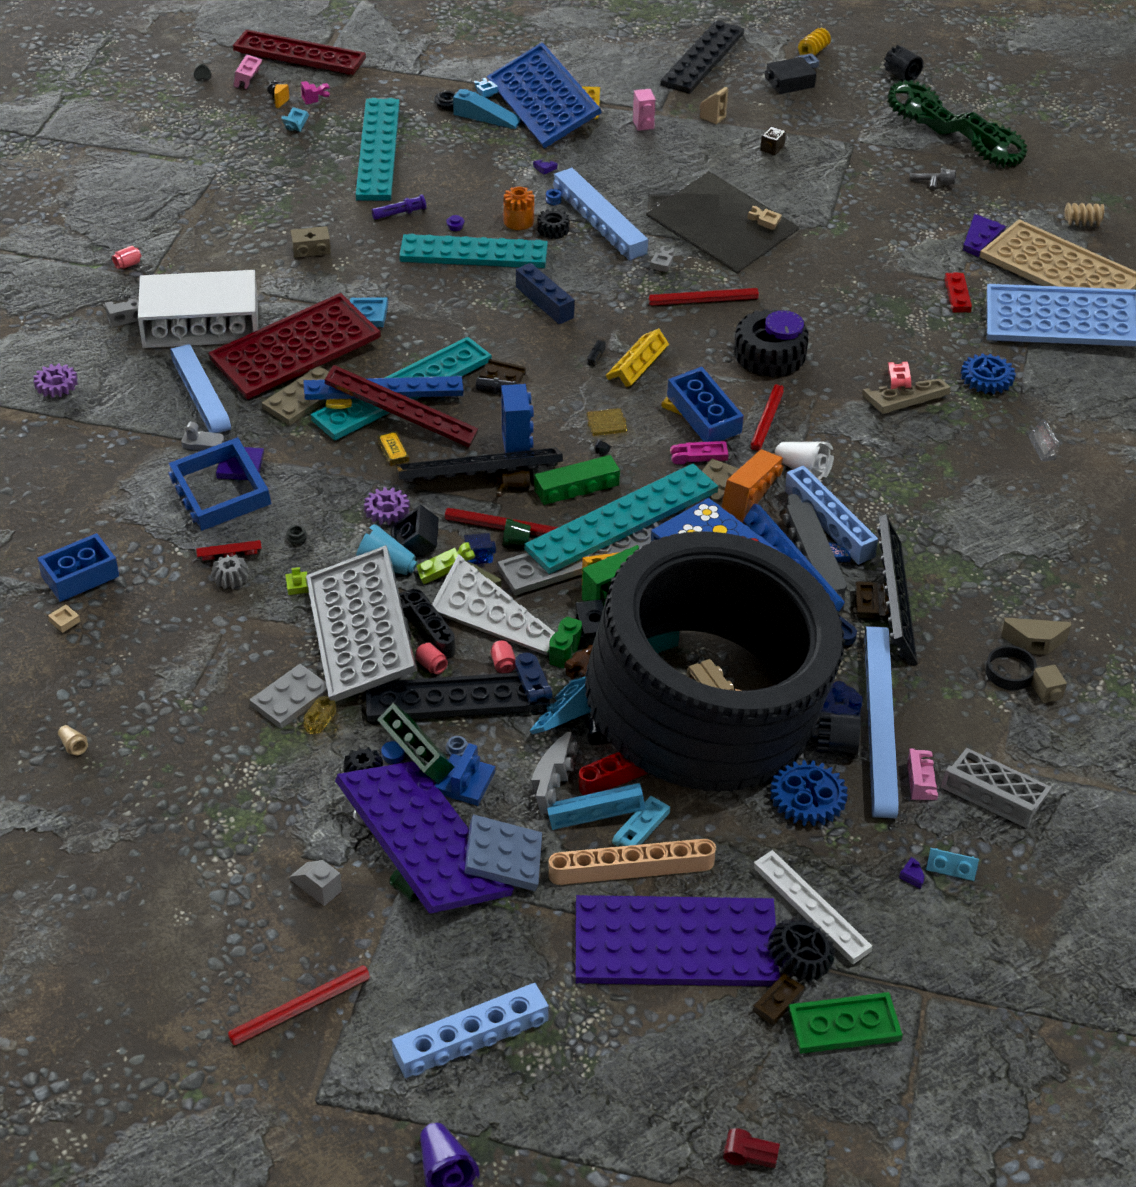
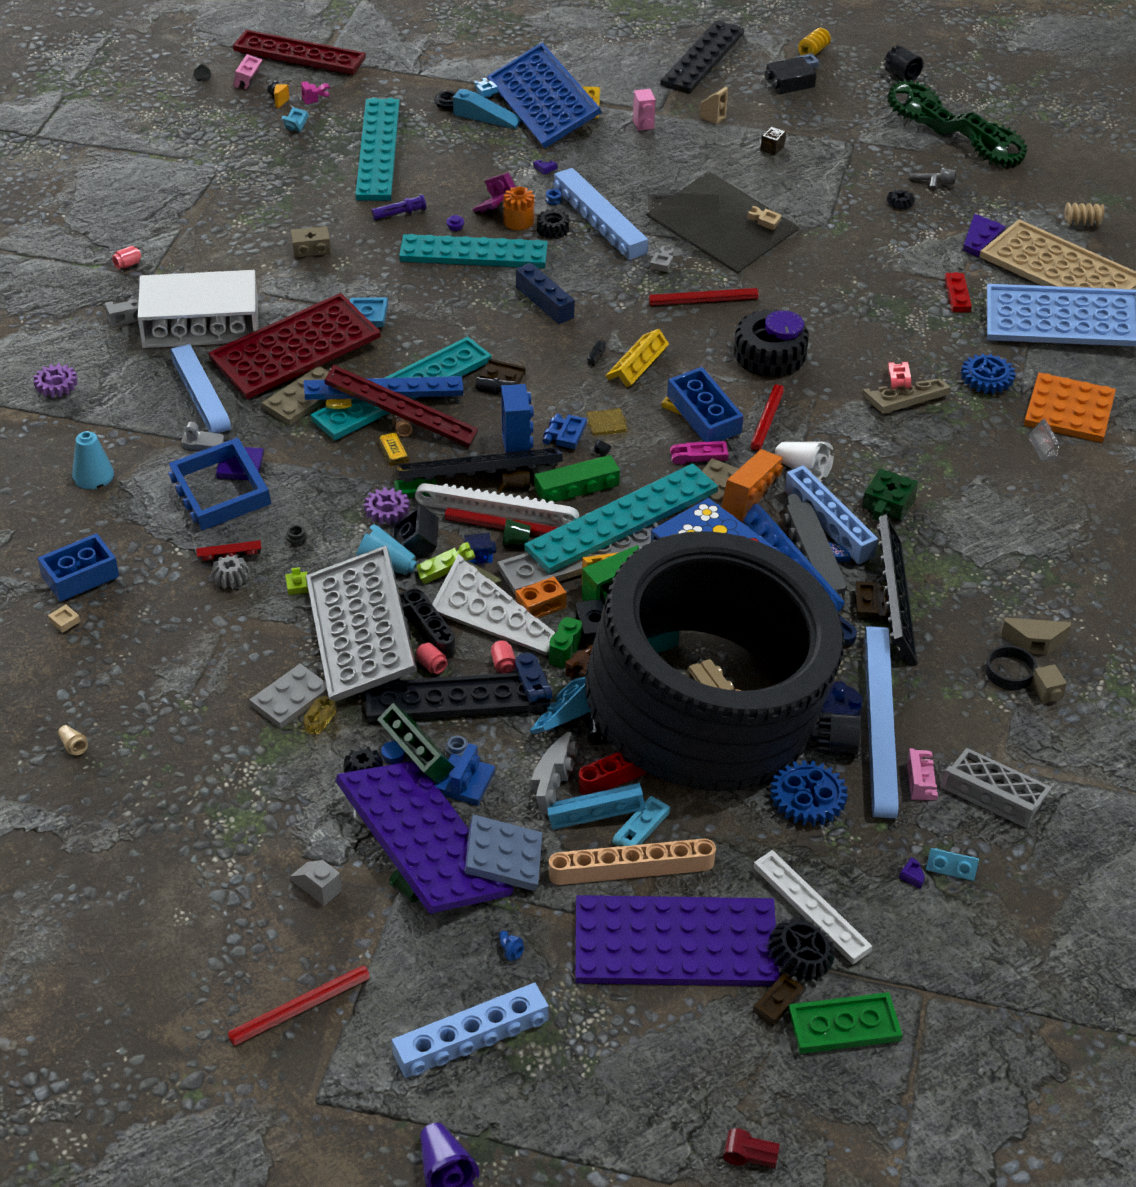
none -> medium azure cone [72,431,114,489]
none -> medium nougat piece [392,415,412,437]
none -> green tile [394,477,436,498]
none -> white gear [415,484,579,527]
none -> magenta bracket [472,172,516,213]
none -> blue plate [499,931,524,961]
none -> orange brick [516,576,567,618]
none -> blue plate [543,414,587,449]
none -> dark green hinge [862,468,918,522]
none -> black gear [886,189,915,209]
none -> orange plate [1024,372,1116,443]

